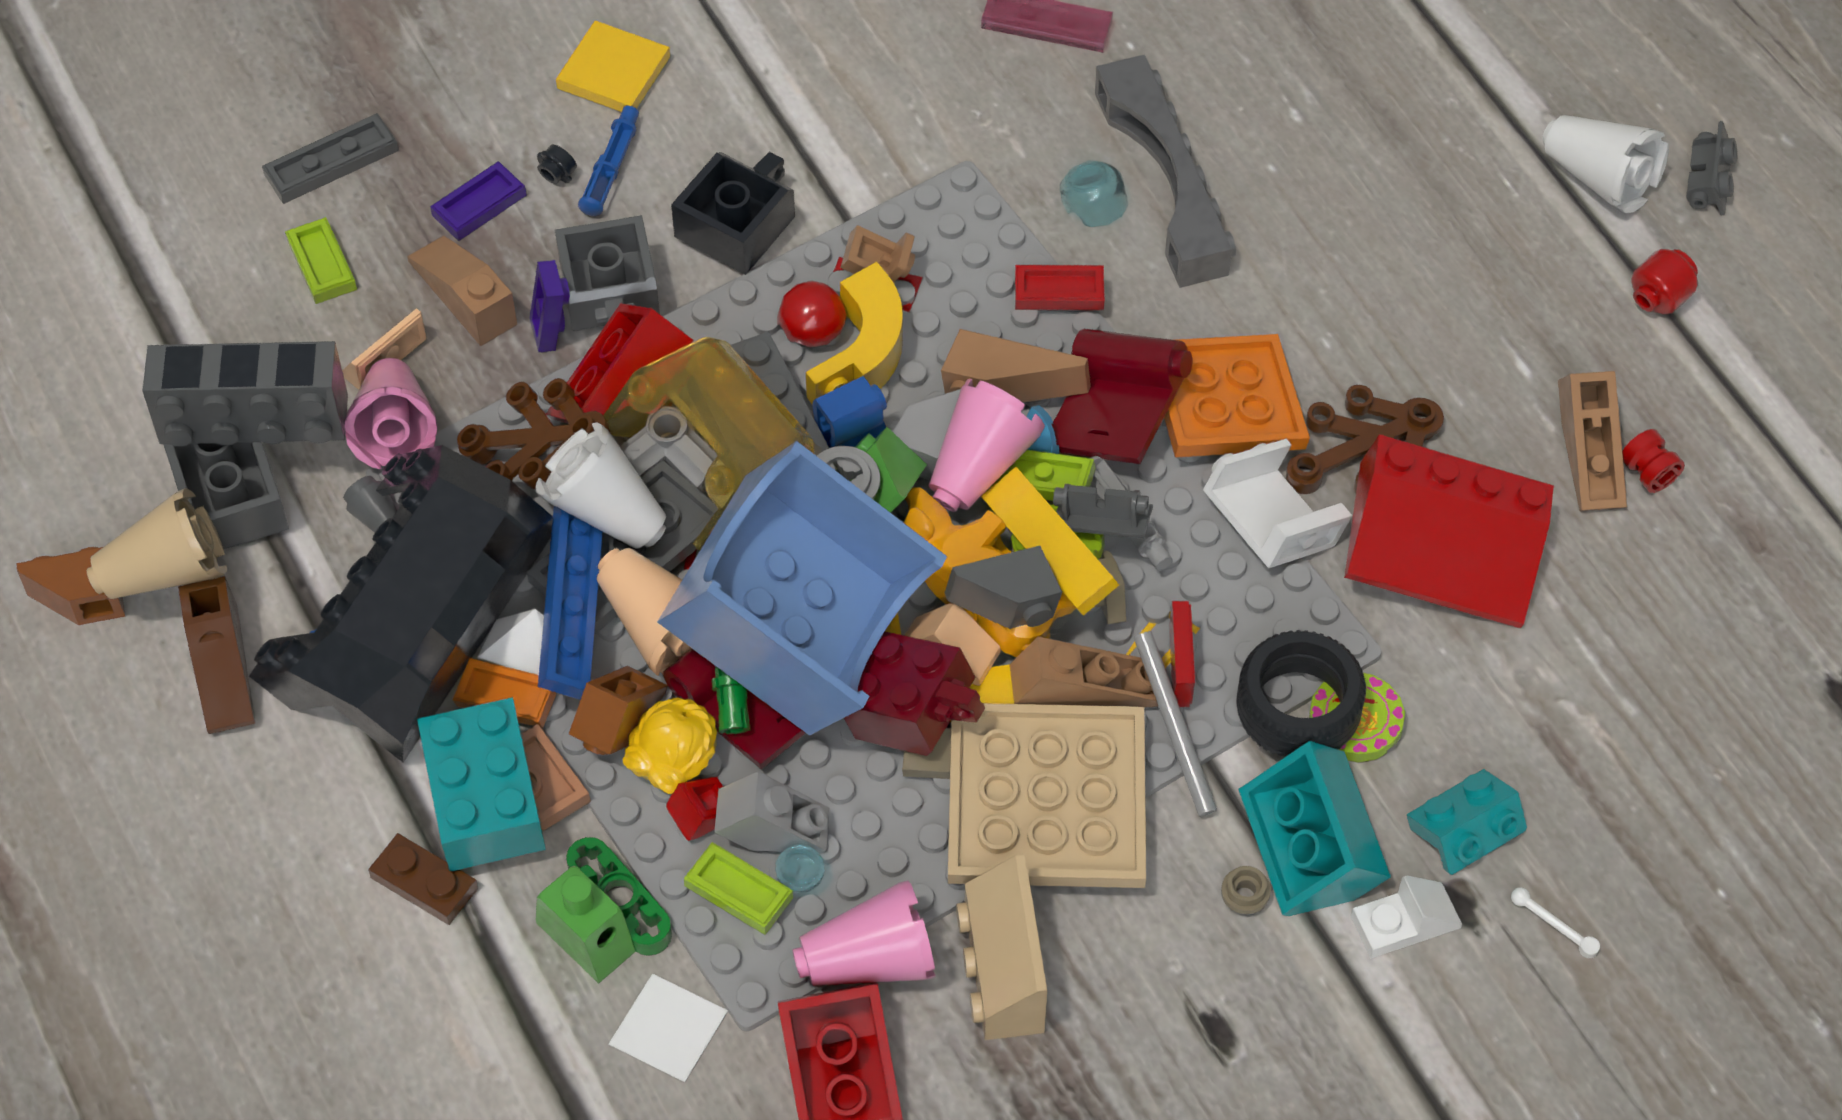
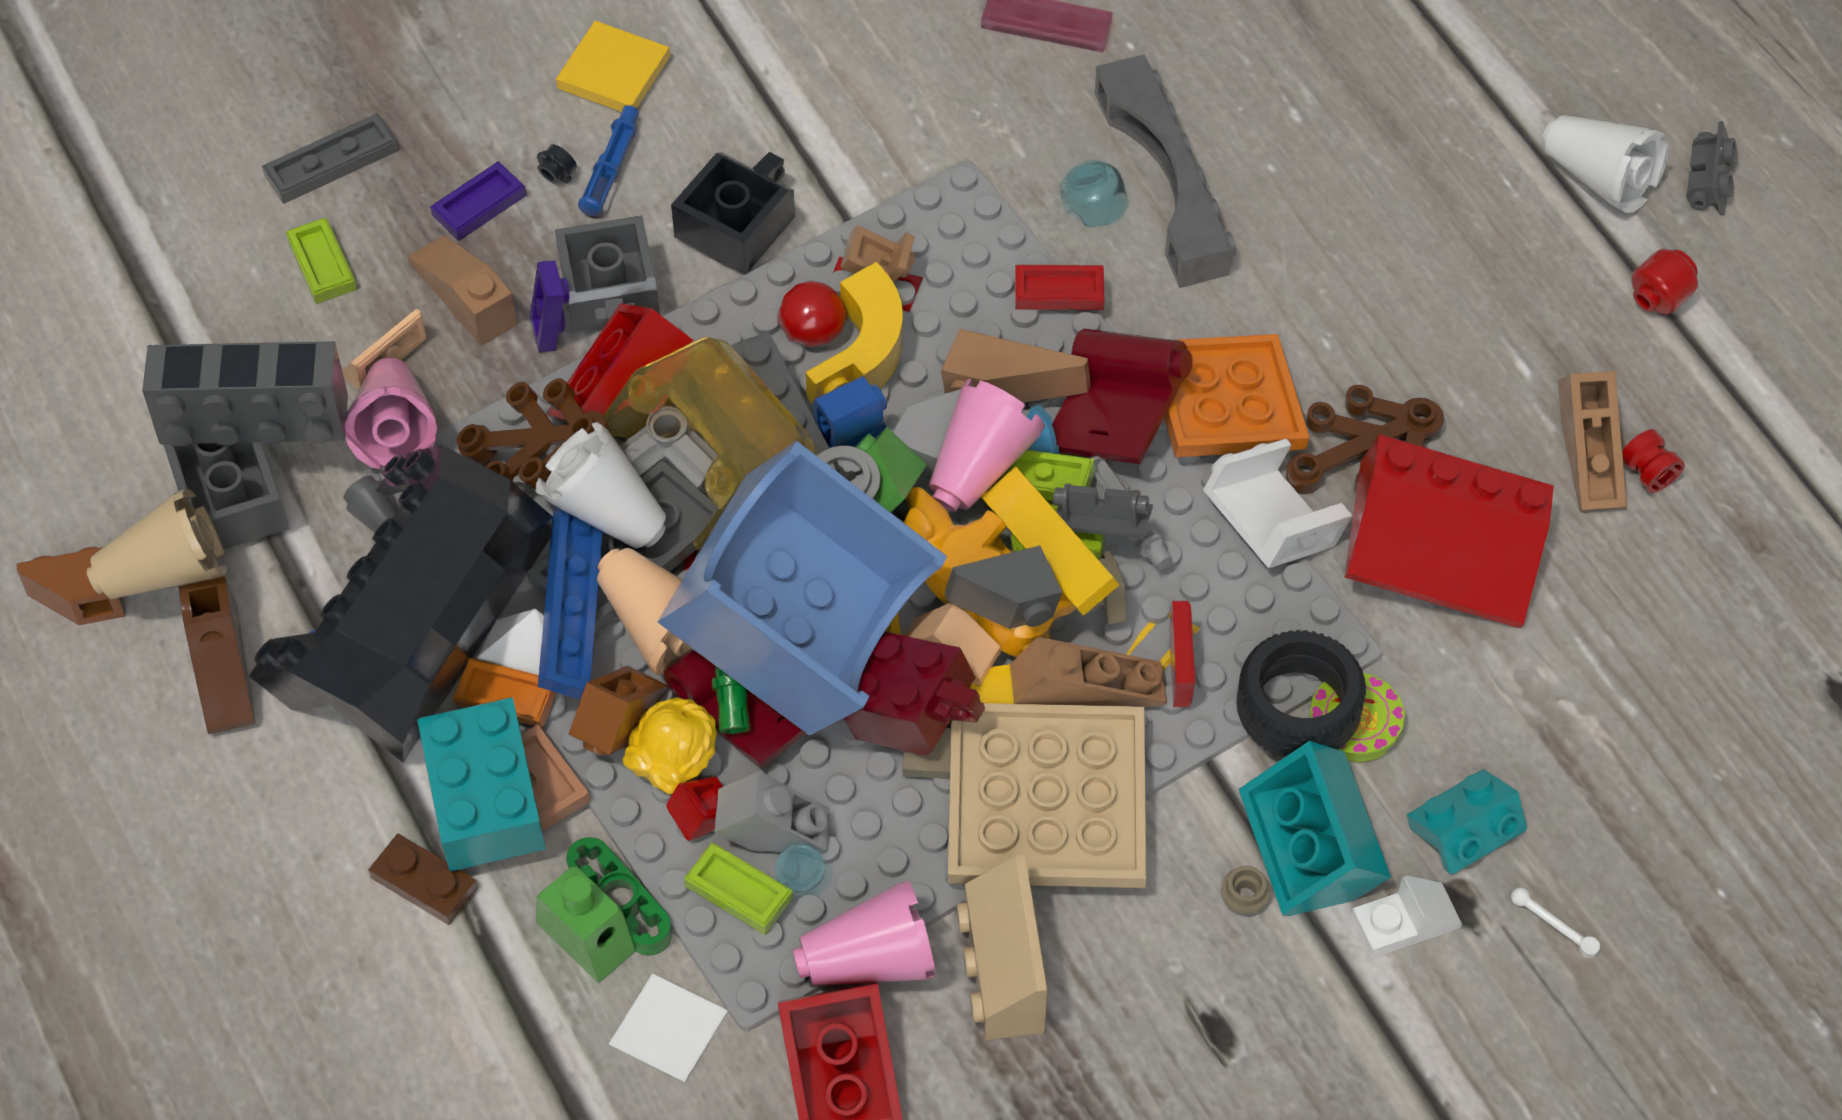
light grey bar [1134,631,1217,817] -> none

